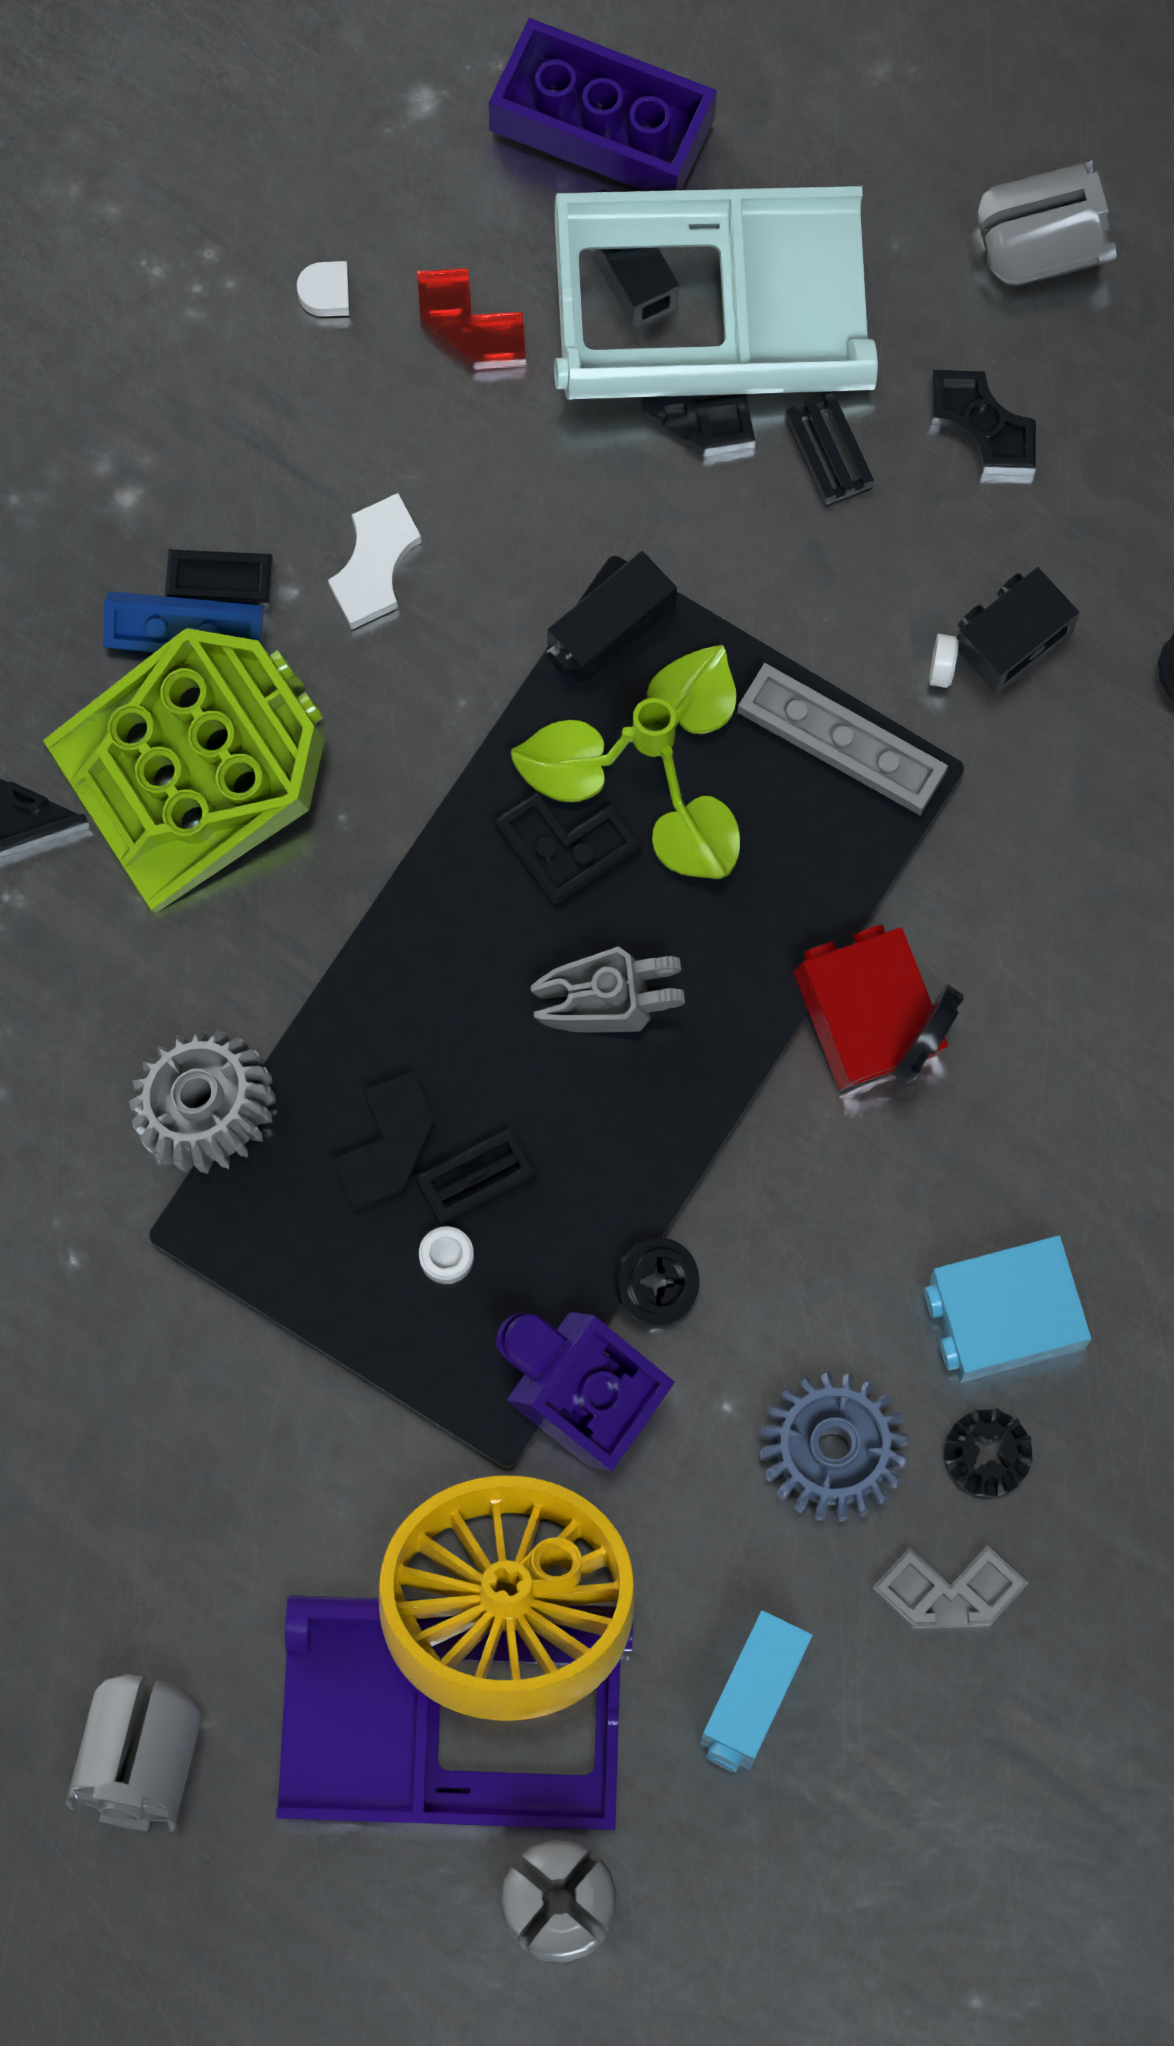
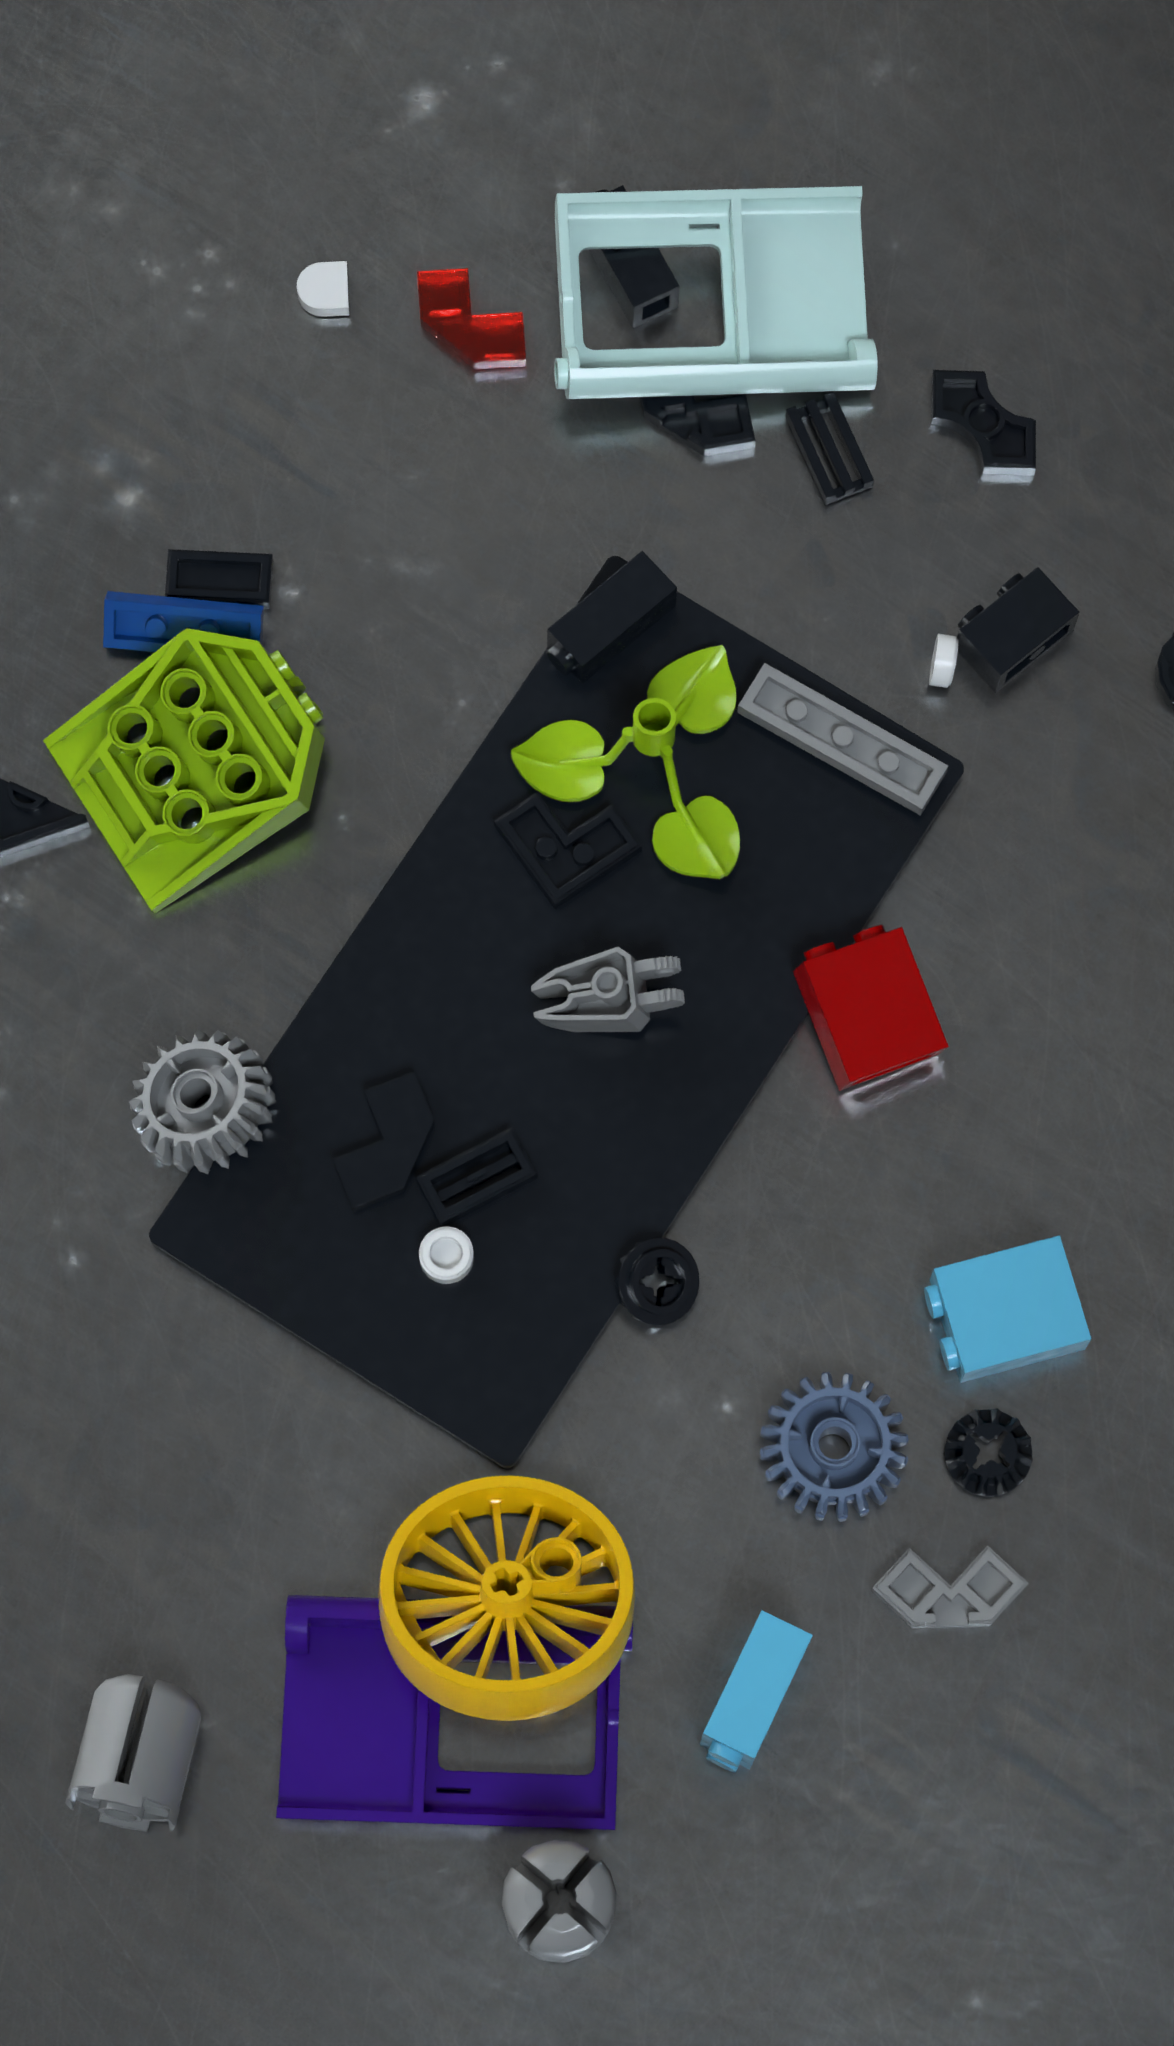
white tile [327,493,422,630] -> none
dark purple brick [488,18,717,191] -> none
dark purple brick [496,1312,675,1472] -> none
black tile [892,984,964,1084] -> none
light grey cylinder [978,160,1117,287] -> none

